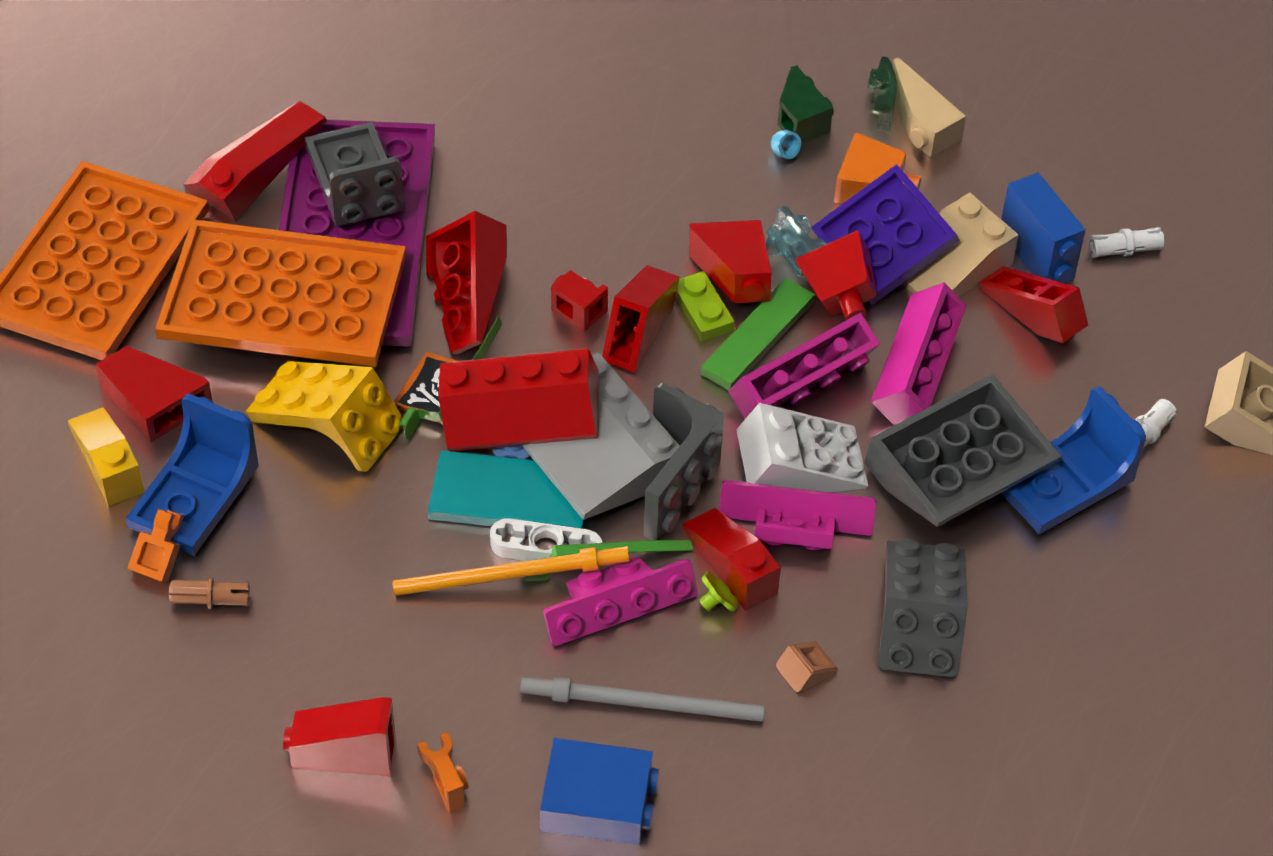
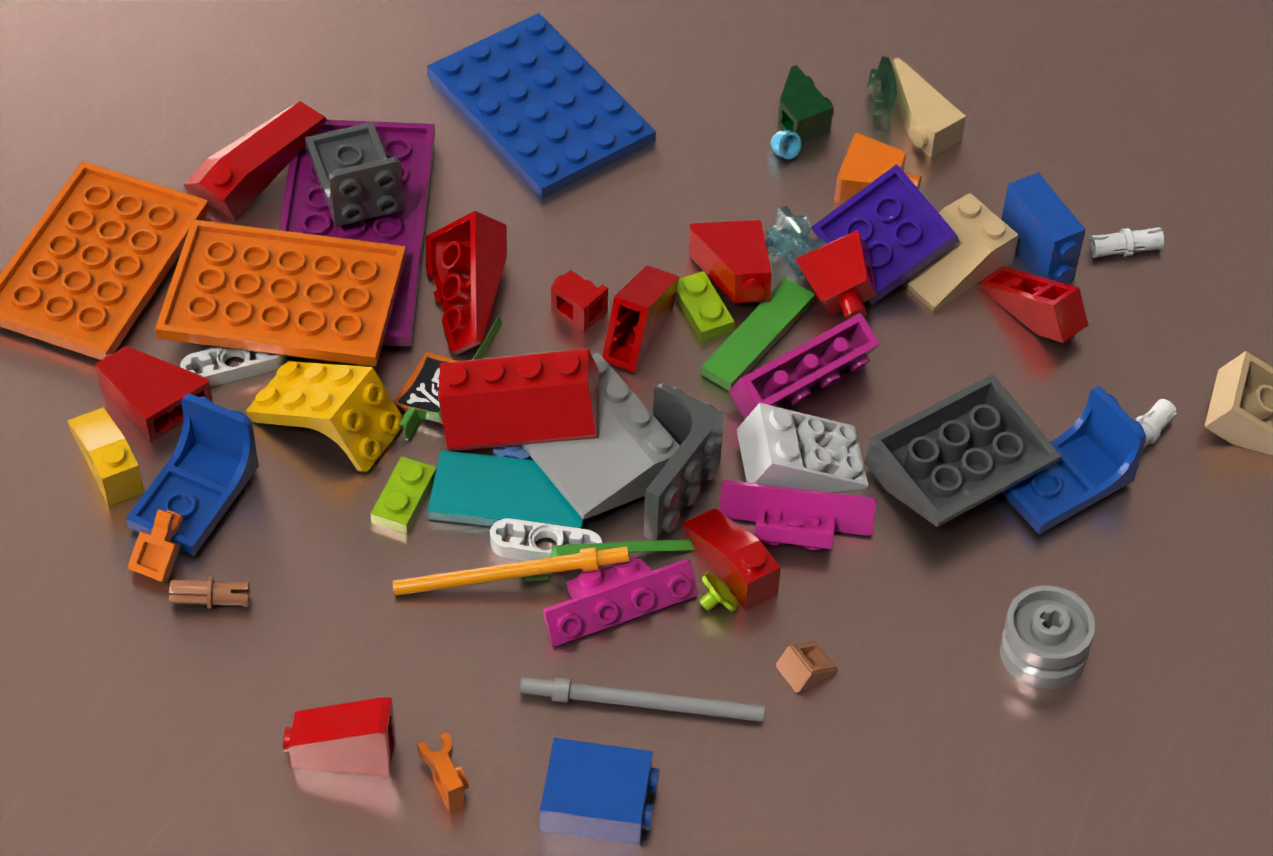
dark pink brick [871,282,966,425] -> none
dark grey bracket [878,539,968,677] -> none
none -> white beam [180,347,288,388]
none -> lime plate [370,456,437,534]
none -> blue plate [427,13,656,198]
none -> light grey wheel [1000,585,1096,690]

